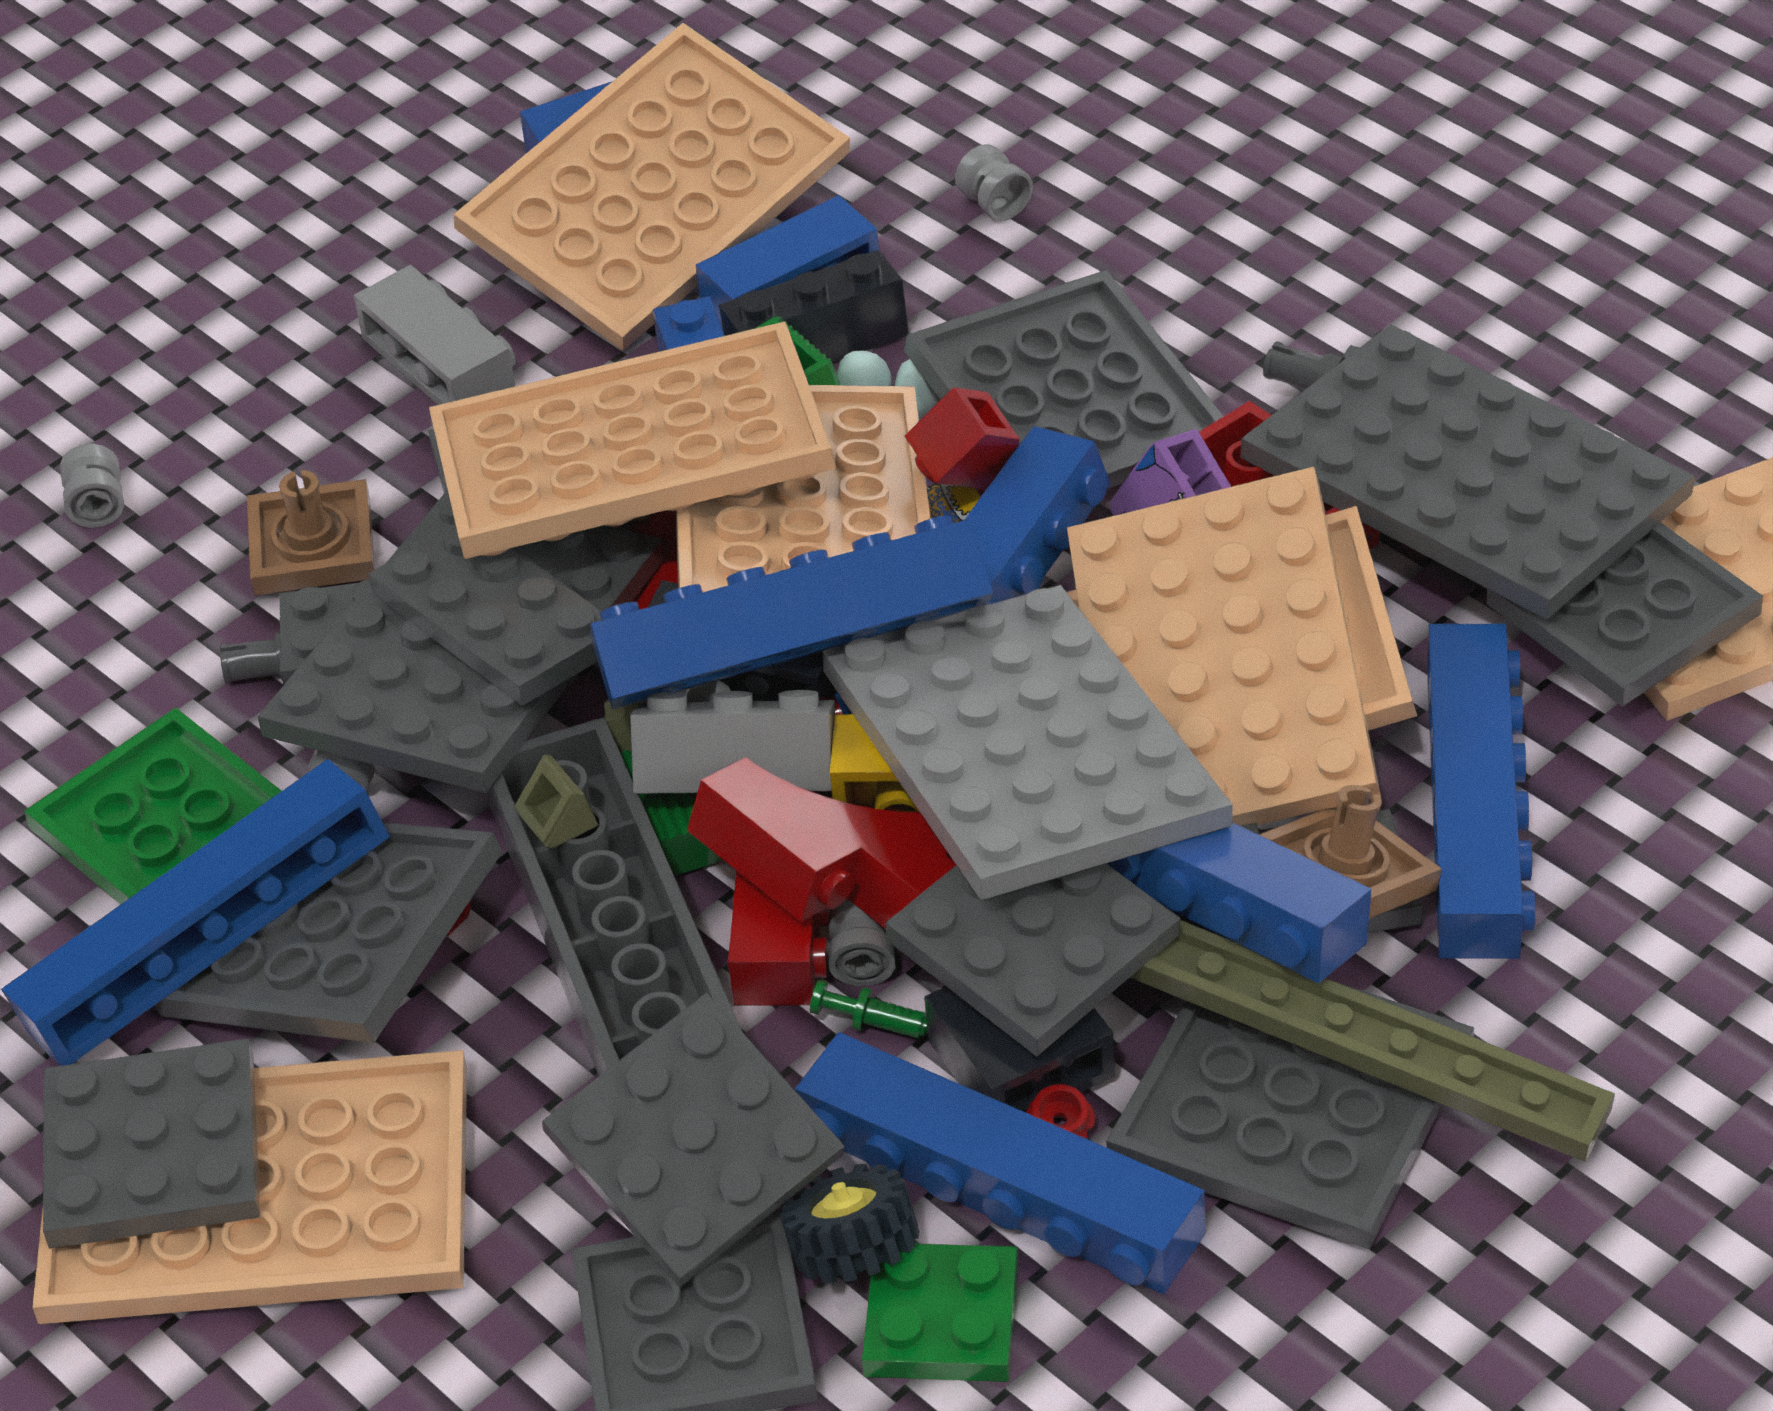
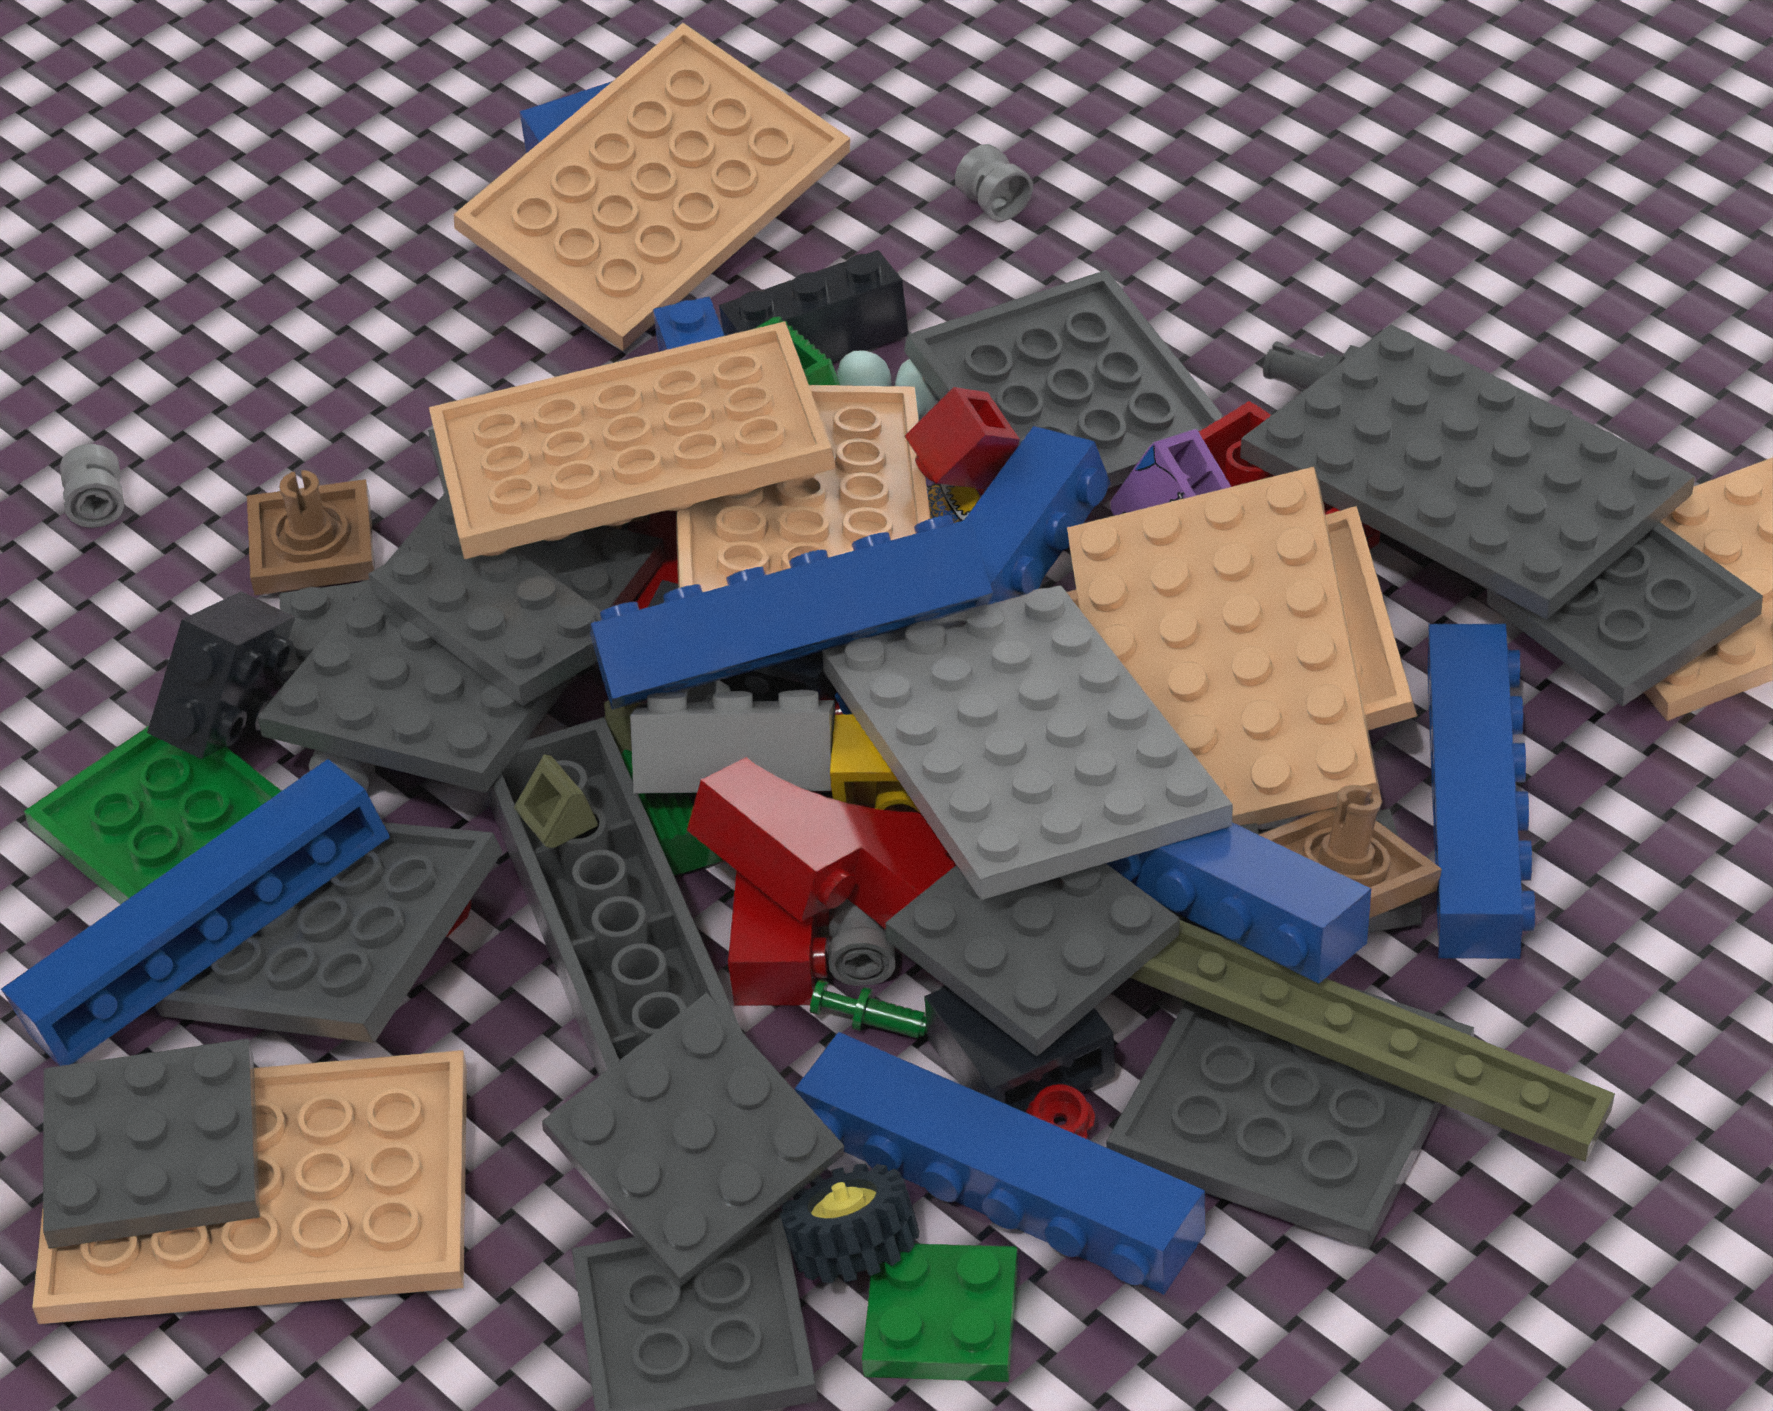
light grey brick [354,264,516,405] -> none
blue brick [695,195,879,328] -> none
none -> black brick [147,591,295,759]

